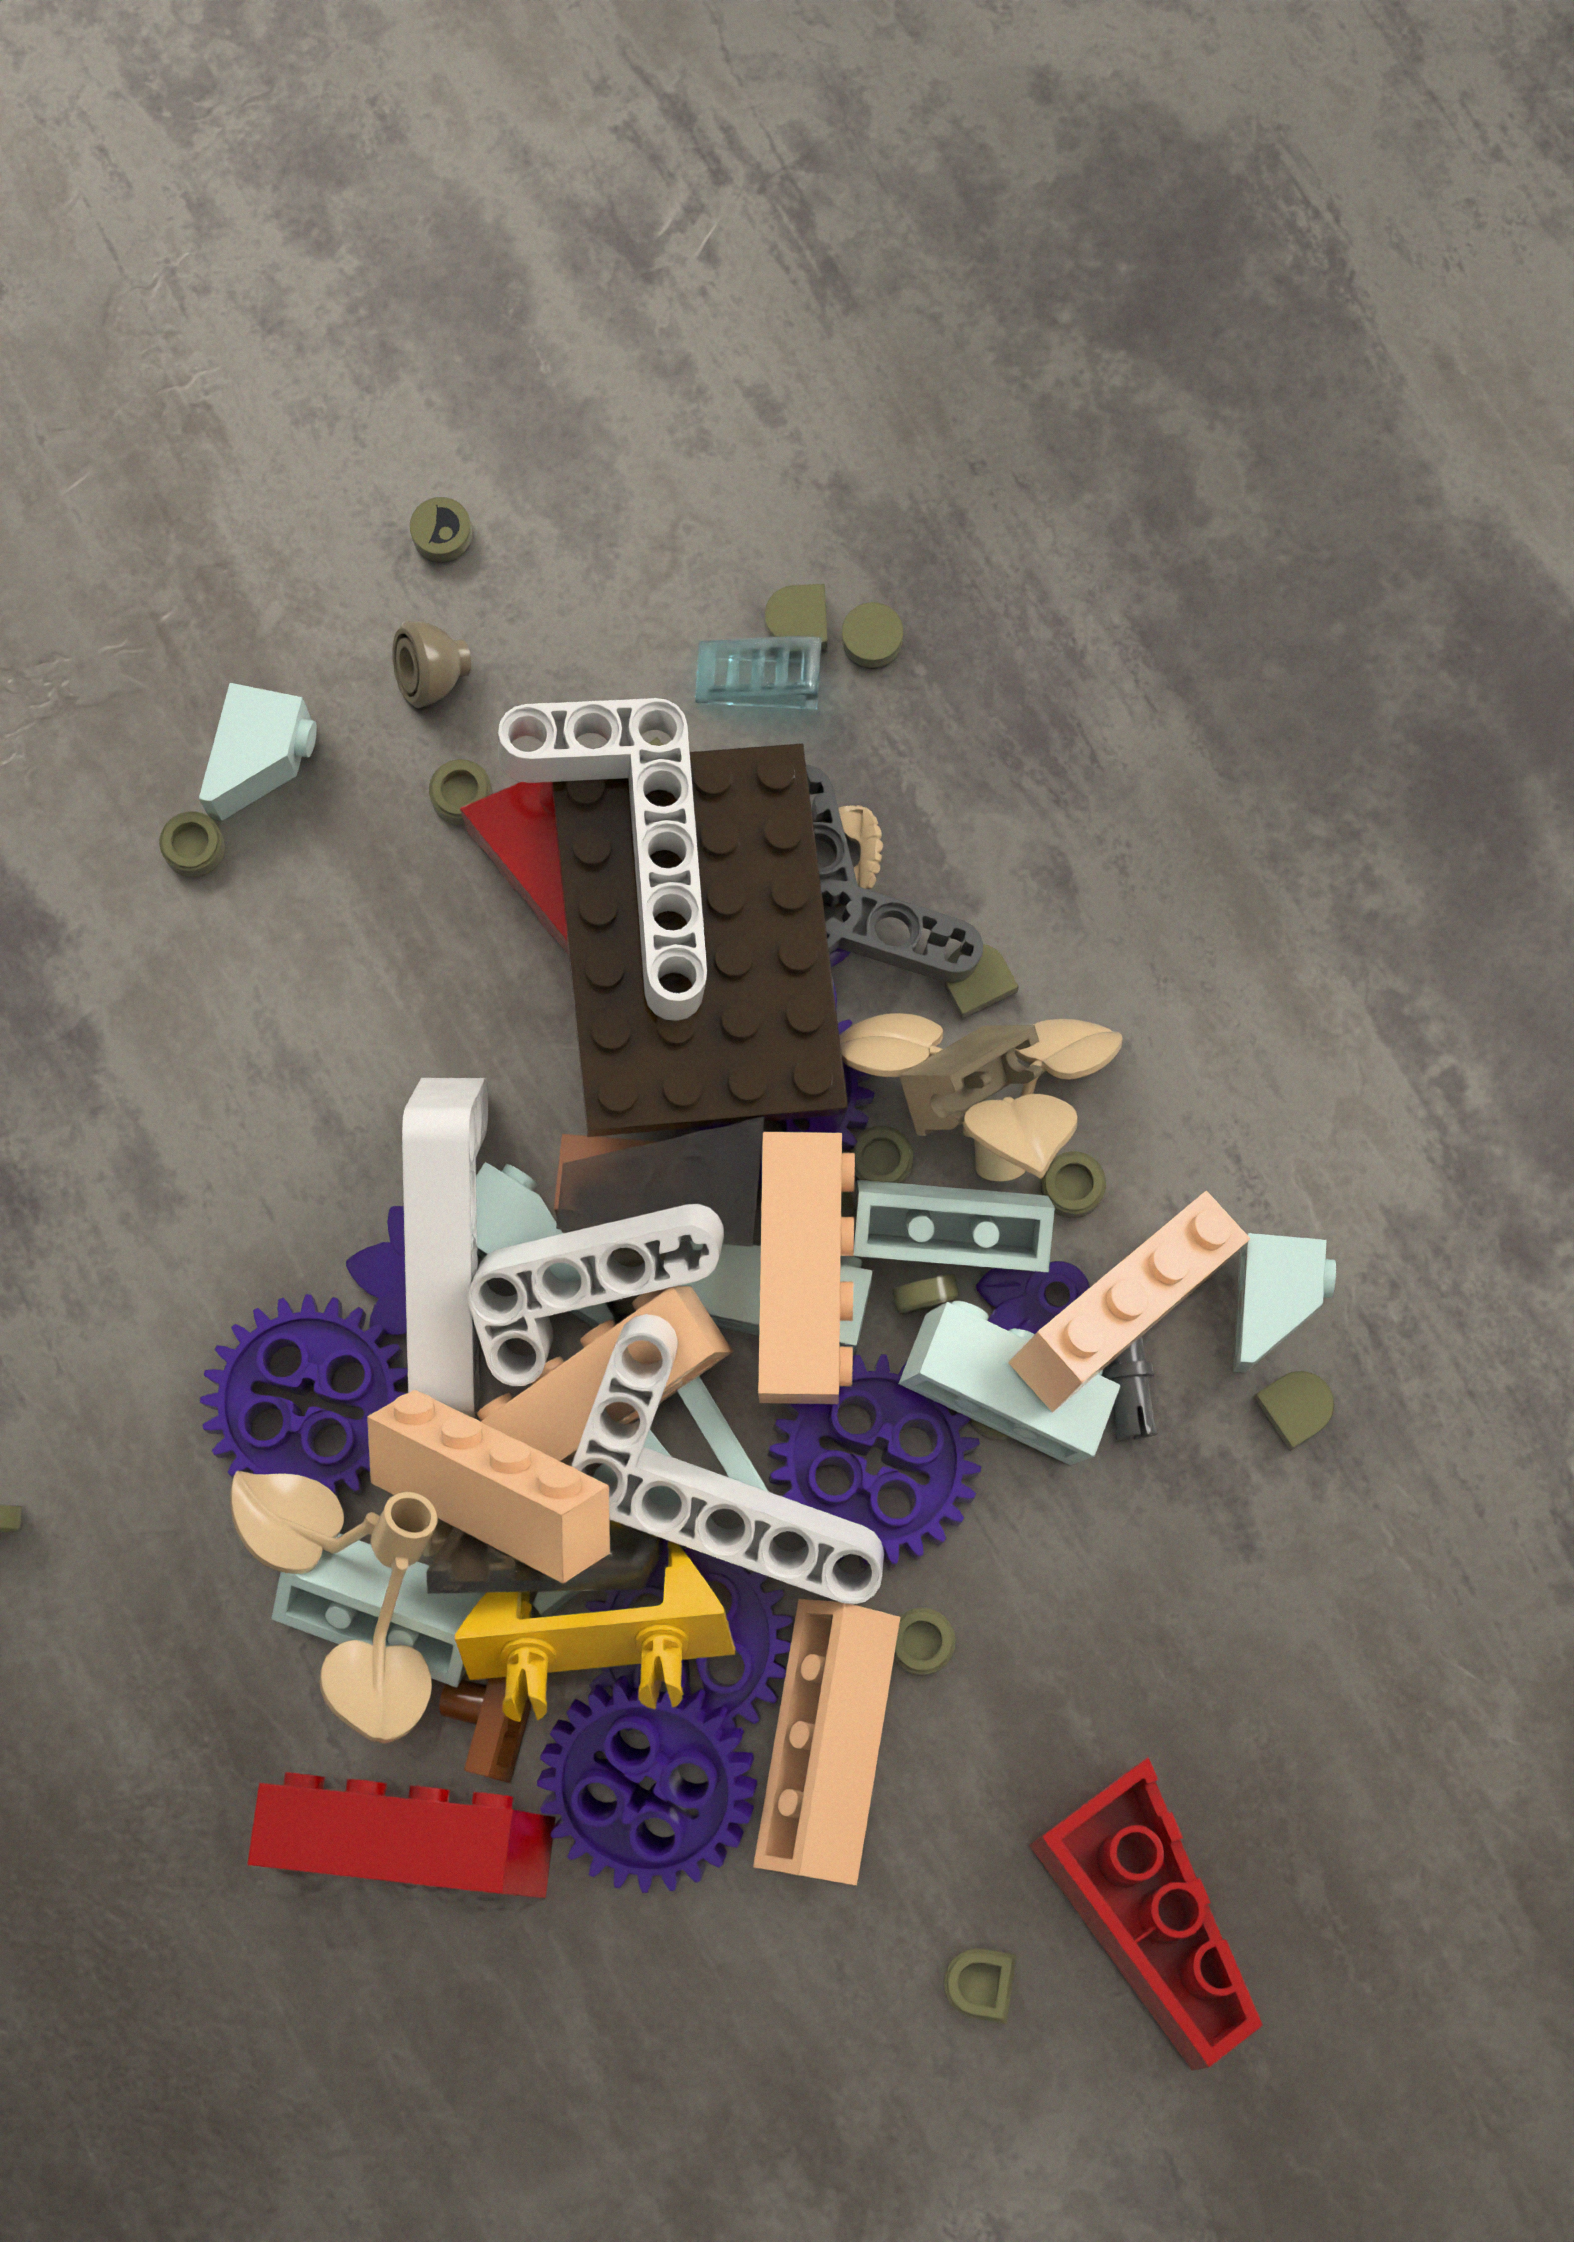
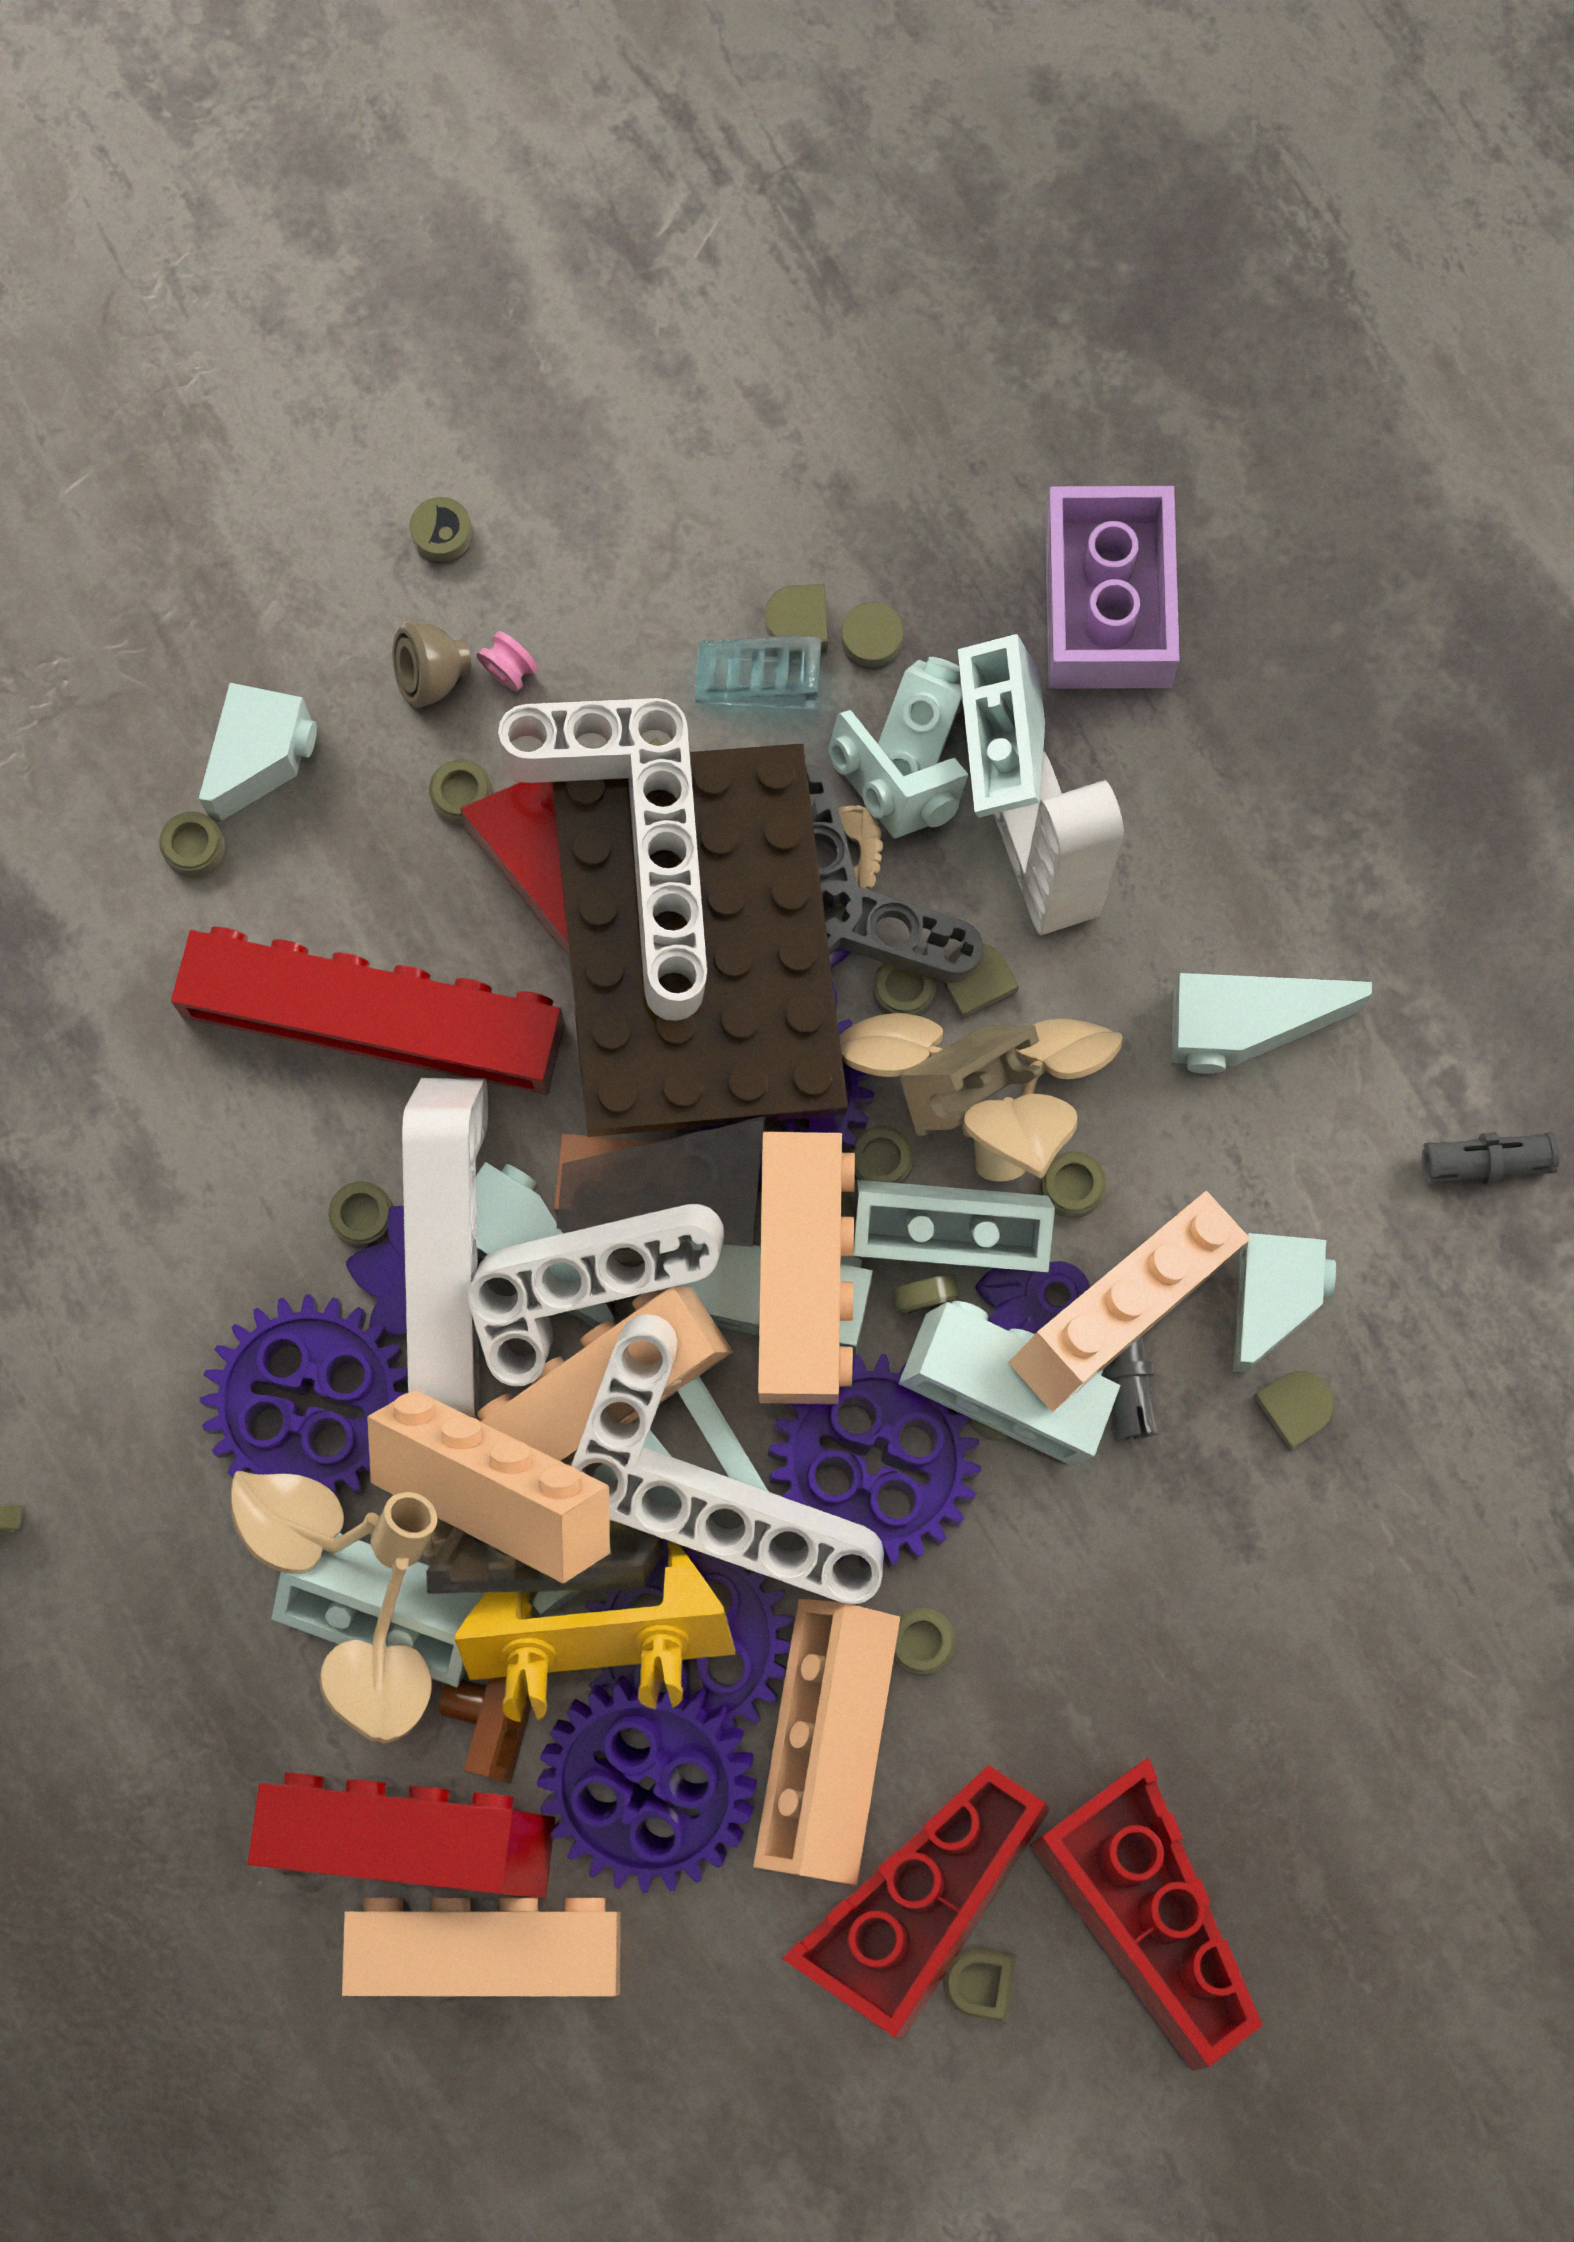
none -> red brick [171,926,565,1095]
none -> olive tile [328,1181,393,1248]
none -> light nougat brick [342,1898,621,1996]
none -> bright pink bush [476,631,538,692]
none -> red wedge [781,1765,1050,2040]
none -> light aqua bracket [828,710,968,839]
none -> olive tile [873,963,936,1016]
none -> light aqua bracket [878,657,964,776]
none -> light aqua slope [958,634,1045,818]
none -> white beam [994,751,1124,936]
none -> lavender brick [1045,486,1180,689]
none -> light aqua slope [1171,973,1372,1074]
none -> dark grey pin [1422,1132,1559,1184]

